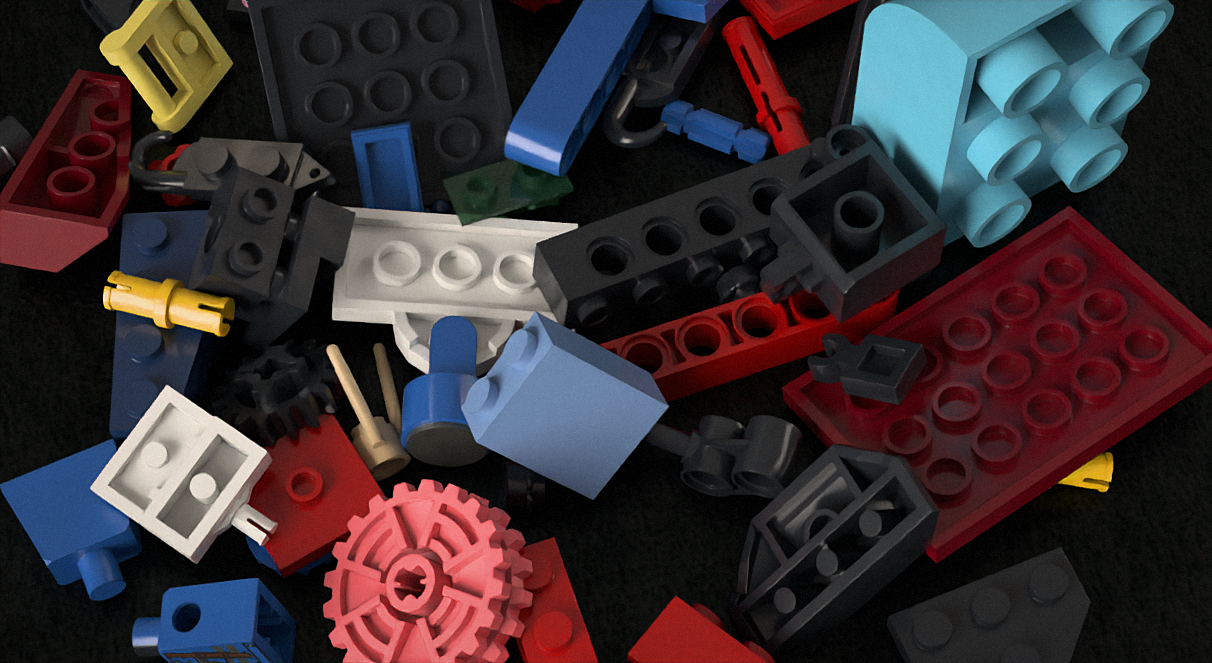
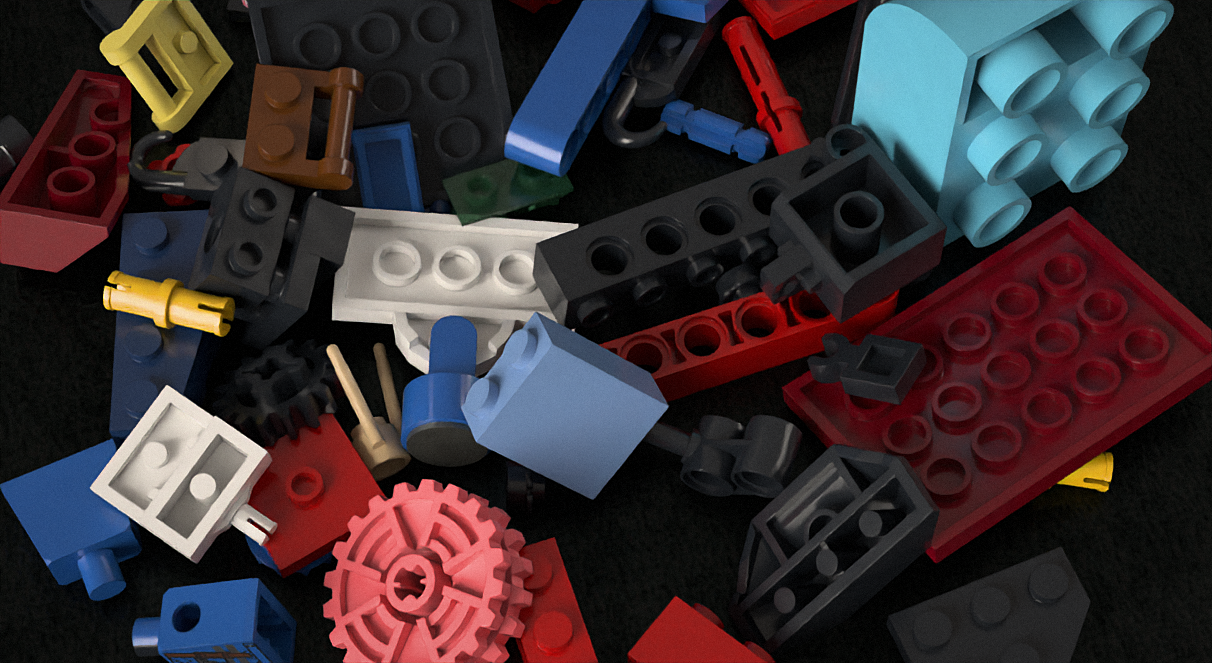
none -> reddish brown plate [242,64,364,190]

